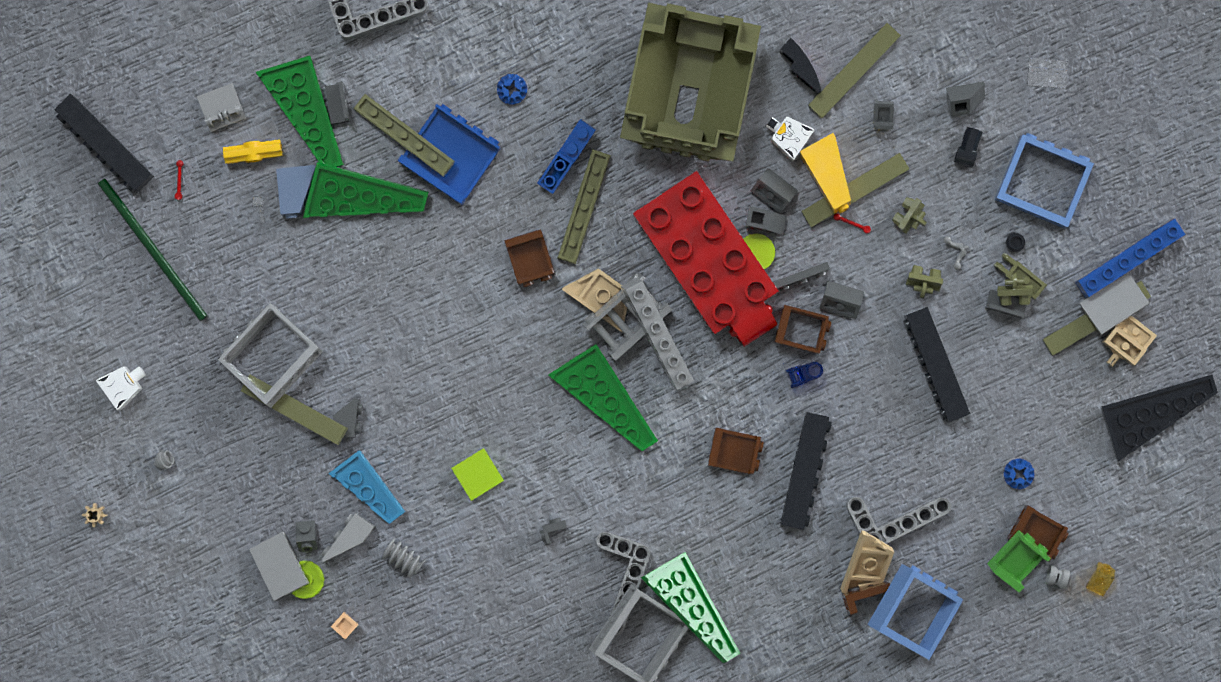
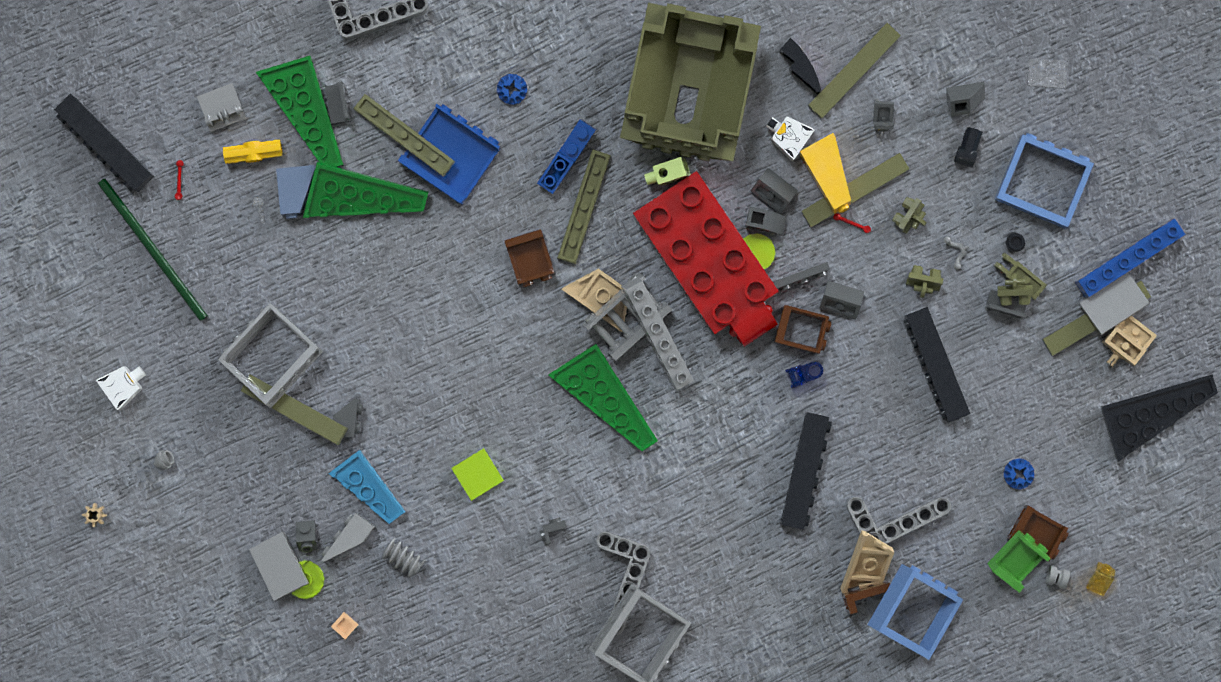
wing [641,552,741,663] -> none
reddish brown panel [708,428,764,474] -> none
none -> yellowish green torso [644,157,691,186]

